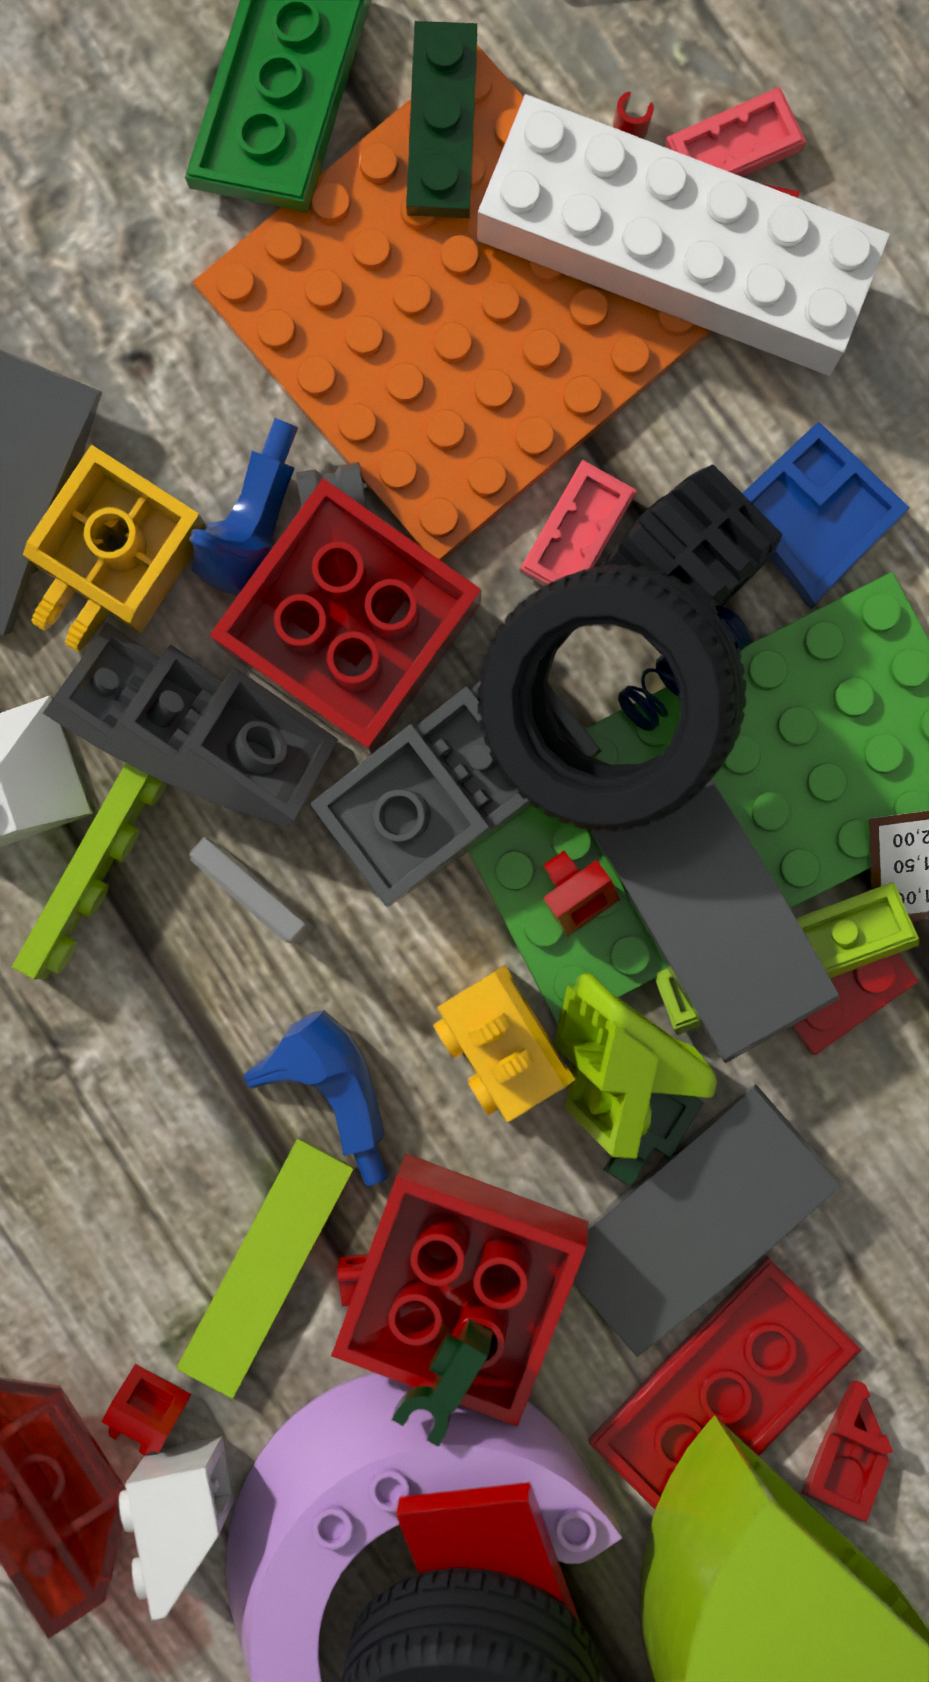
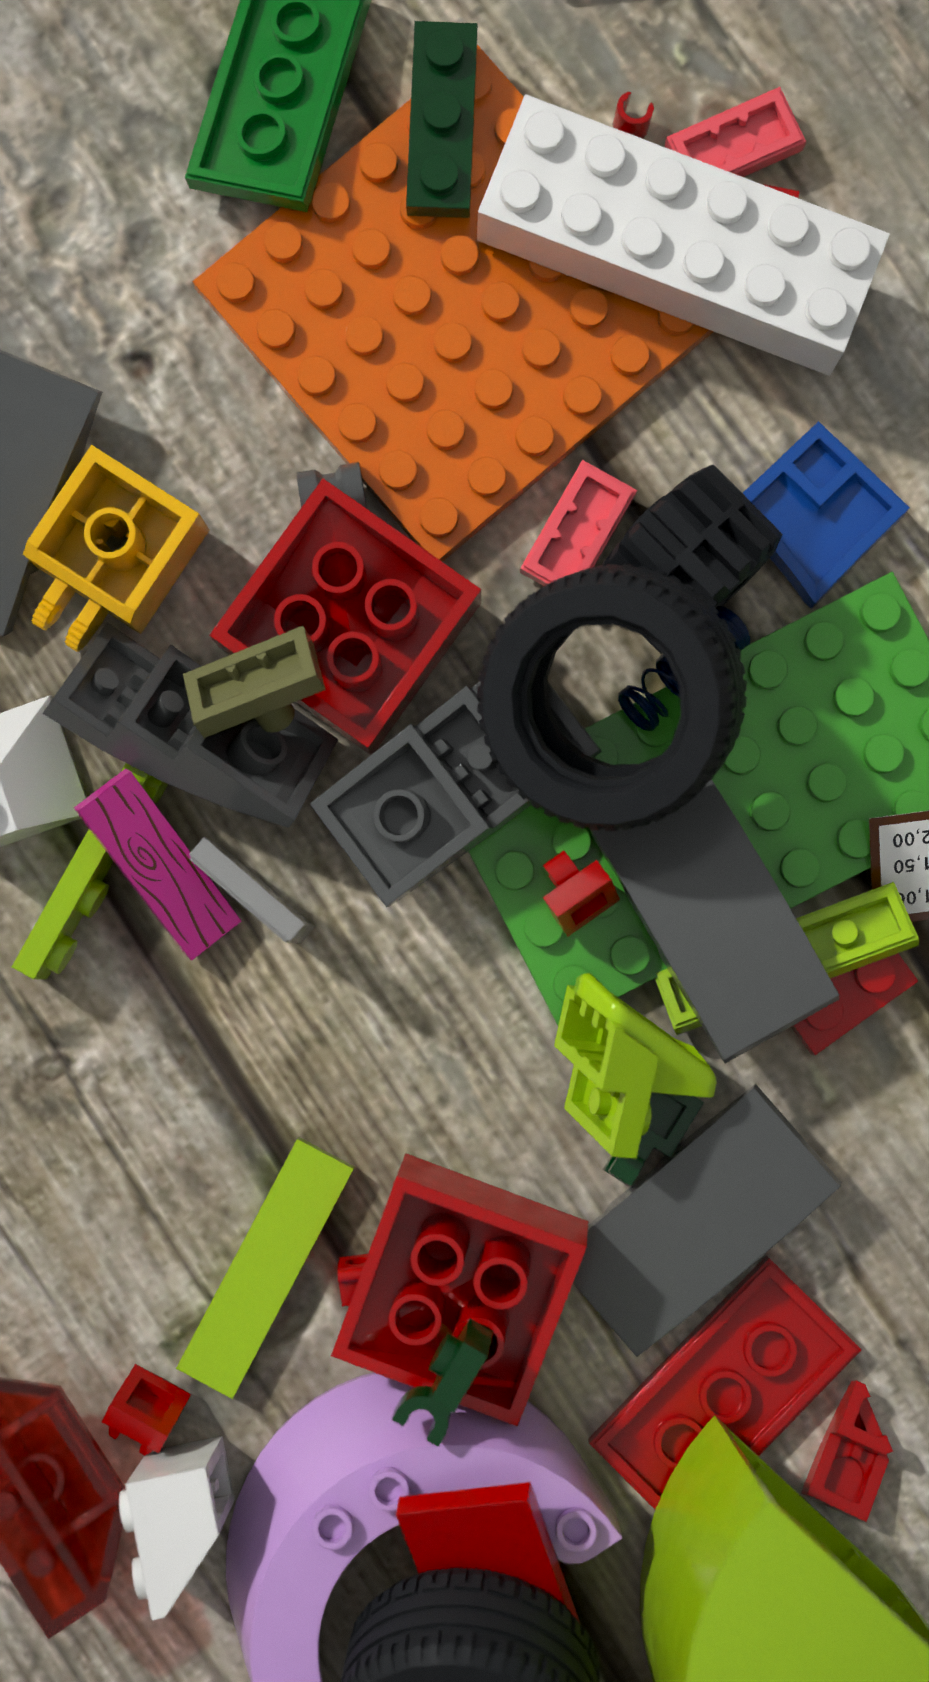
blue animal [189,418,298,595] -> none
blue animal [243,1010,389,1186] -> none
yellow hinge [433,965,575,1123] -> none
none -> dark pink tile [74,768,242,961]
none -> olive tile [183,626,326,738]

